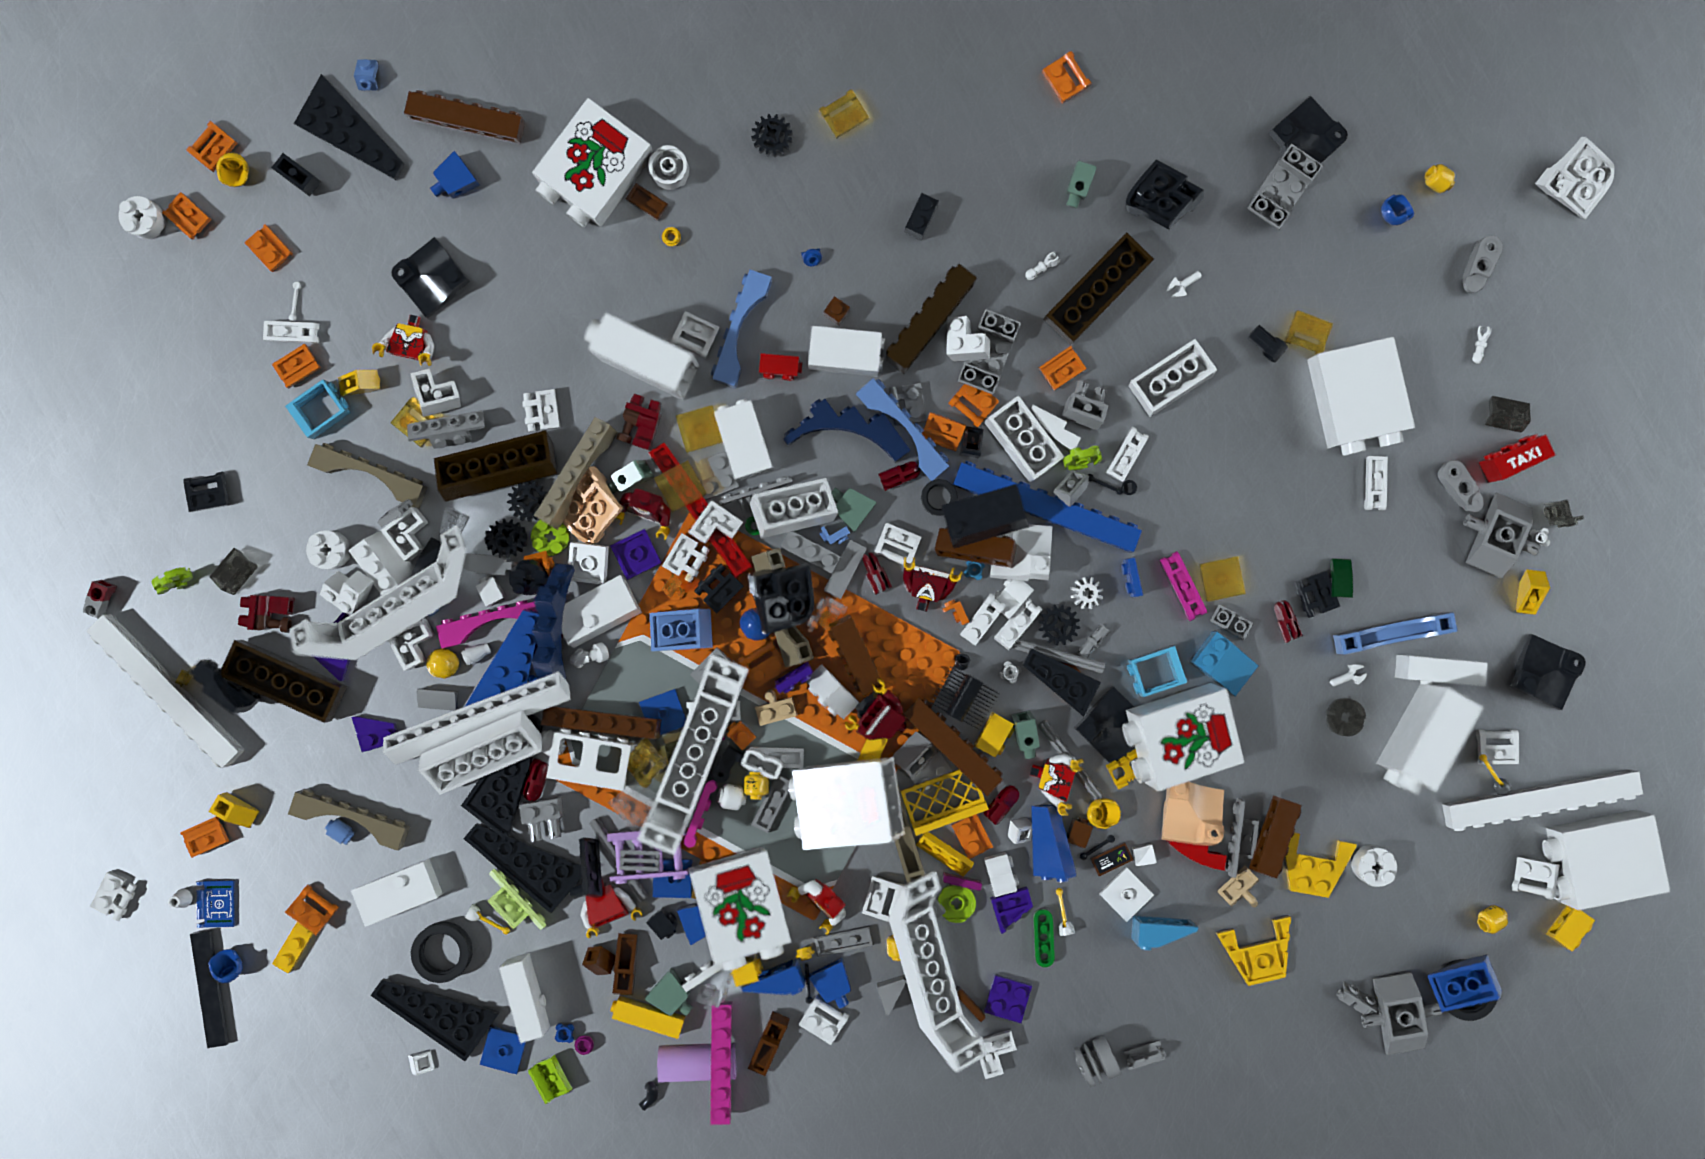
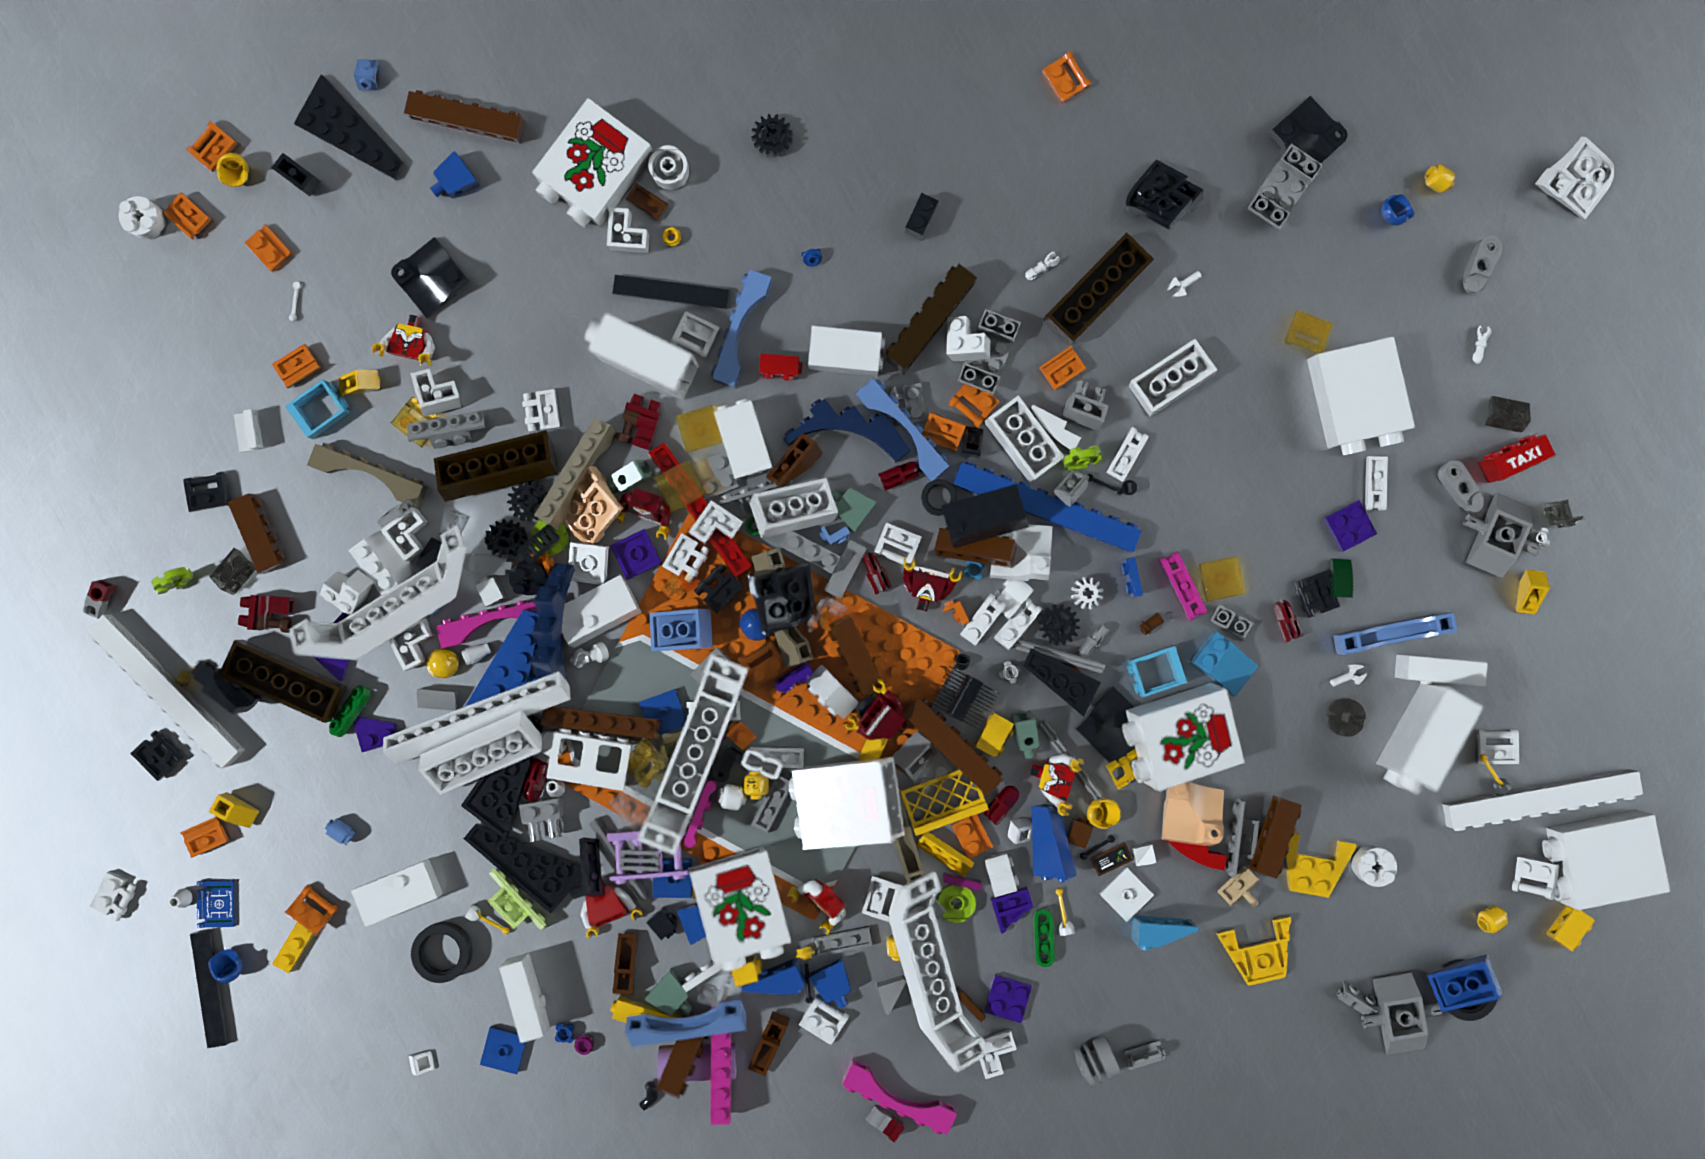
white plate [263,321,320,344] -> none
dark tan arch [288,789,410,851] -> none
white brick [306,530,352,570] -> none
black wing [370,978,500,1061] -> none
lime bracket [528,1055,572,1104] -> none
reddish brown panel [582,946,616,975] -> none
tan plate [755,689,798,726] -> none
clear yellow plate [818,89,869,139] -> none
reddish brown brick [823,296,850,326] -> none
sand green torso [1066,161,1097,209] -> none
black piece [1248,325,1288,363] -> none
black slope [1510,634,1586,710] -> none
none -> black plate [130,730,183,781]
none -> reddish brown brick [227,493,285,574]
none -> white panel [234,409,263,452]
none -> green plate [329,685,370,737]
none -> black slope [516,524,560,566]
none -> white cone [546,779,565,798]
none -> white brick [607,207,650,253]
none -> black tile [612,275,729,310]
none -> medium blue arch [625,1000,746,1047]
none -> reddish brown brick [656,1013,710,1099]
none -> reddish brown slope [766,433,823,488]
none -> dark pink arch [842,1059,957,1135]
none -> leg [866,1105,905,1143]
none -> reddish brown pin [1138,613,1164,635]
none -> dark purple plate [1324,500,1377,552]

